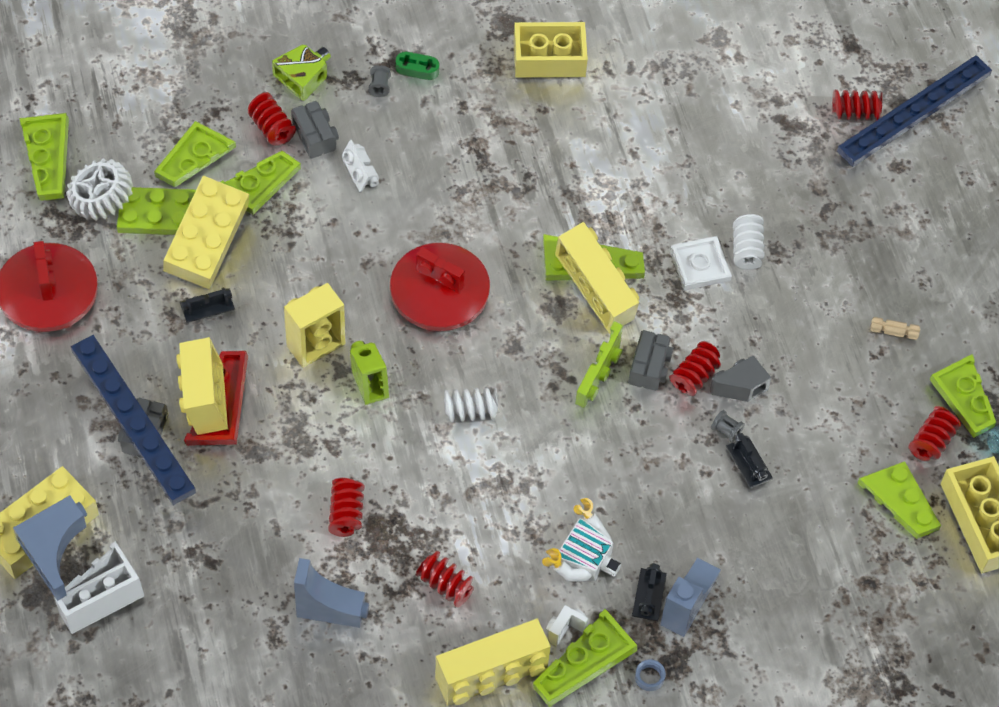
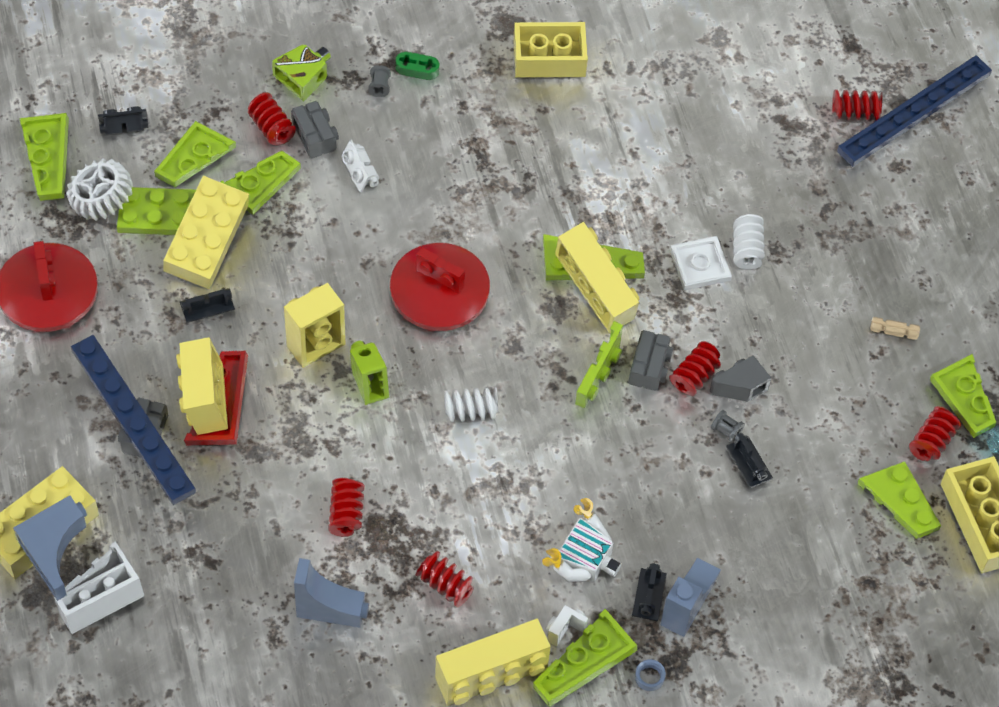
none -> black hinge [98,106,149,135]

